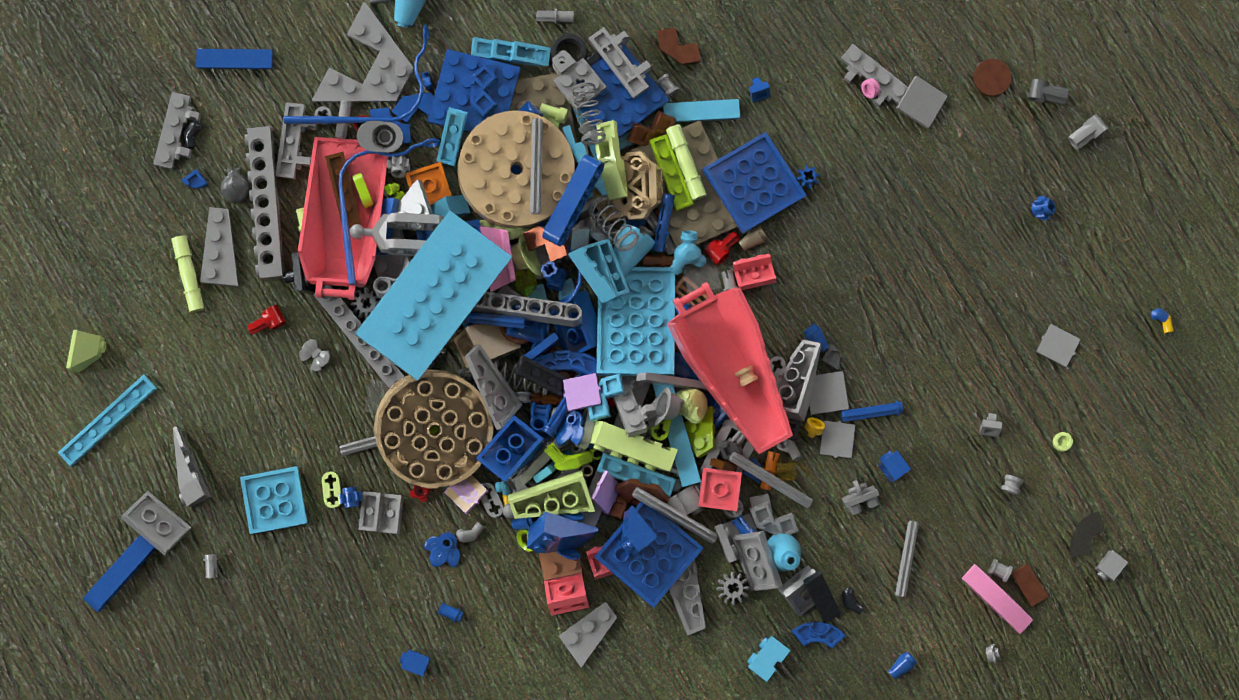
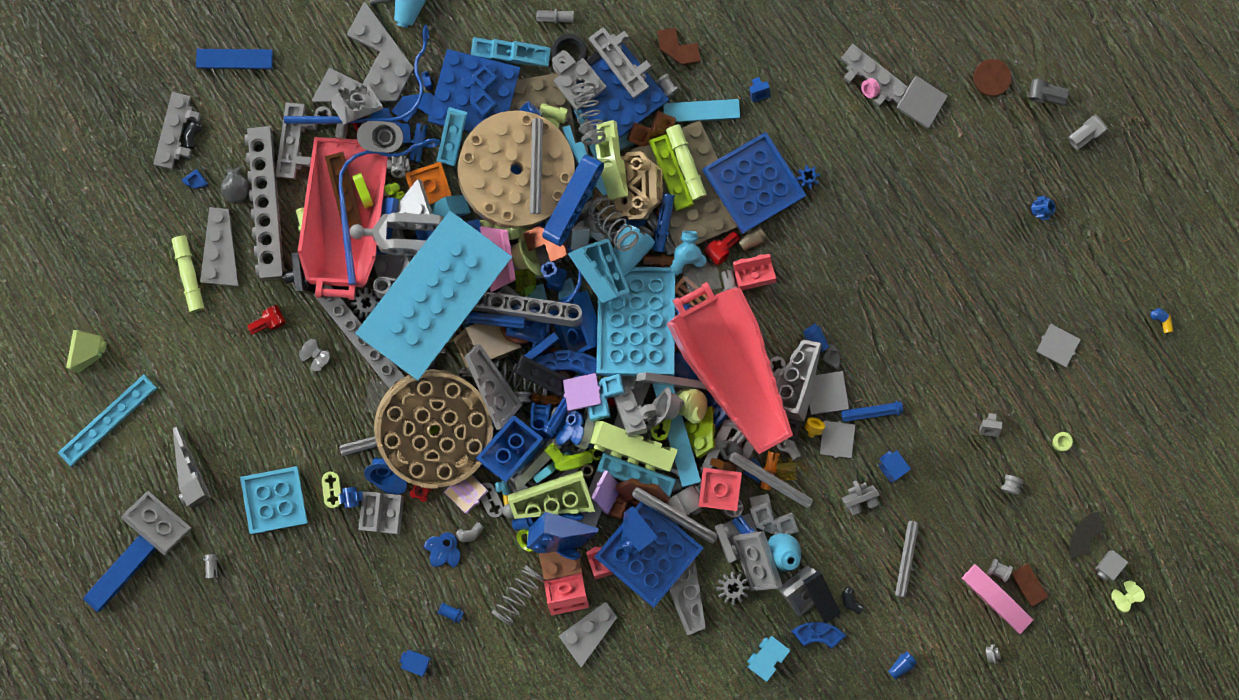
tan wheel [734,365,758,387] -> none
none -> light grey slope [331,85,383,125]
none -> blue piece [364,457,407,495]
none -> blue pin [409,123,428,163]
none -> light grey piece [491,565,545,626]
none -> yellowish green piece [1112,581,1145,613]

